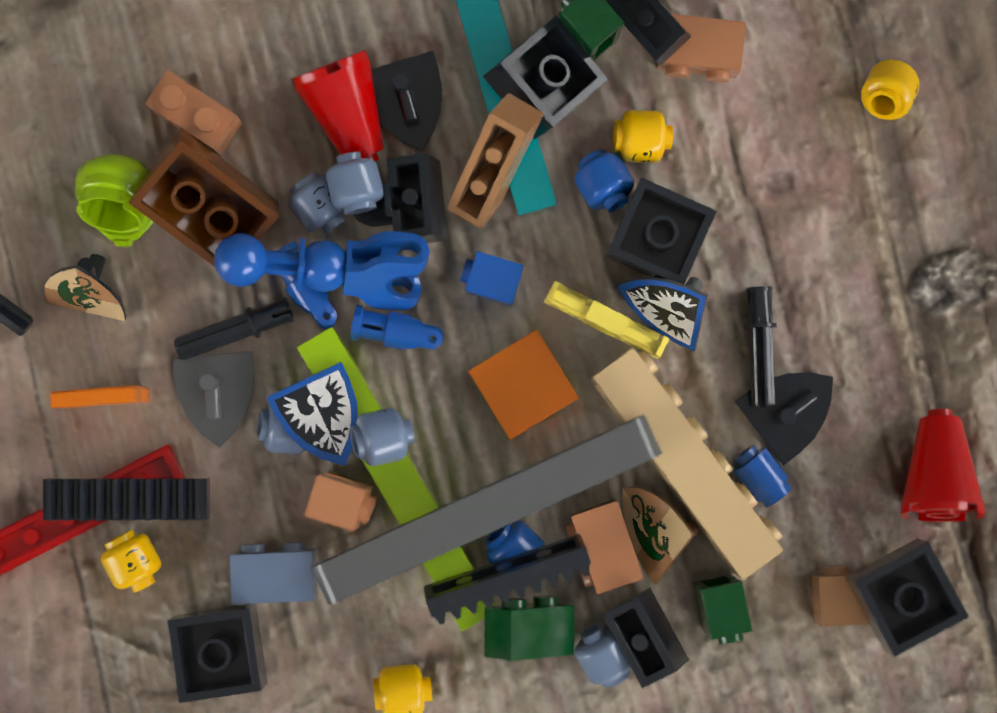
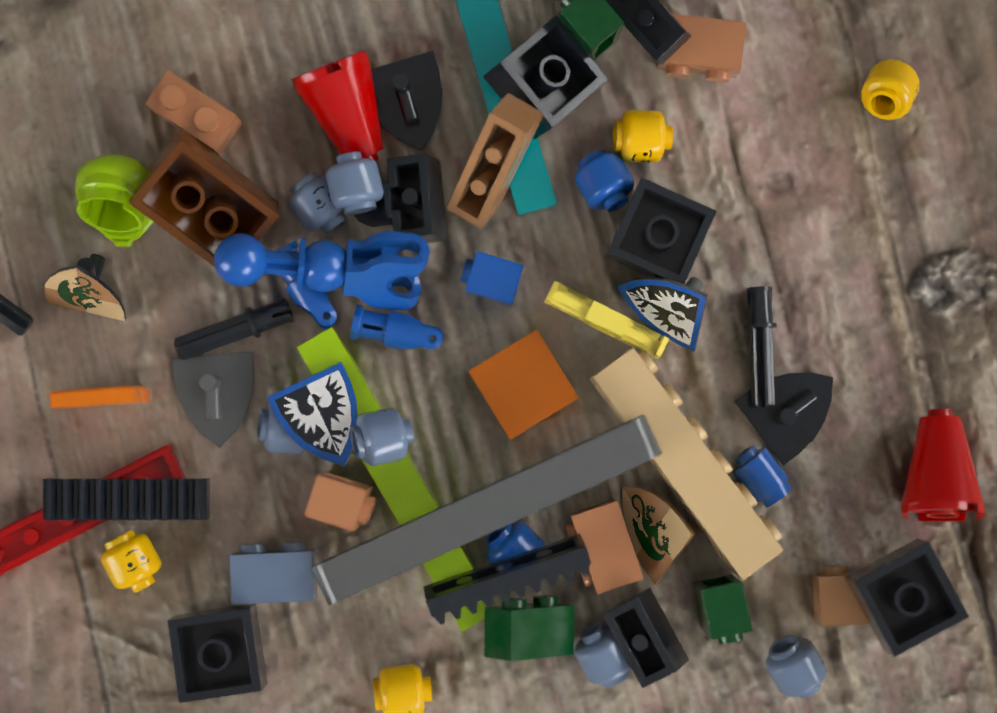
none -> sand blue head [765,635,827,698]

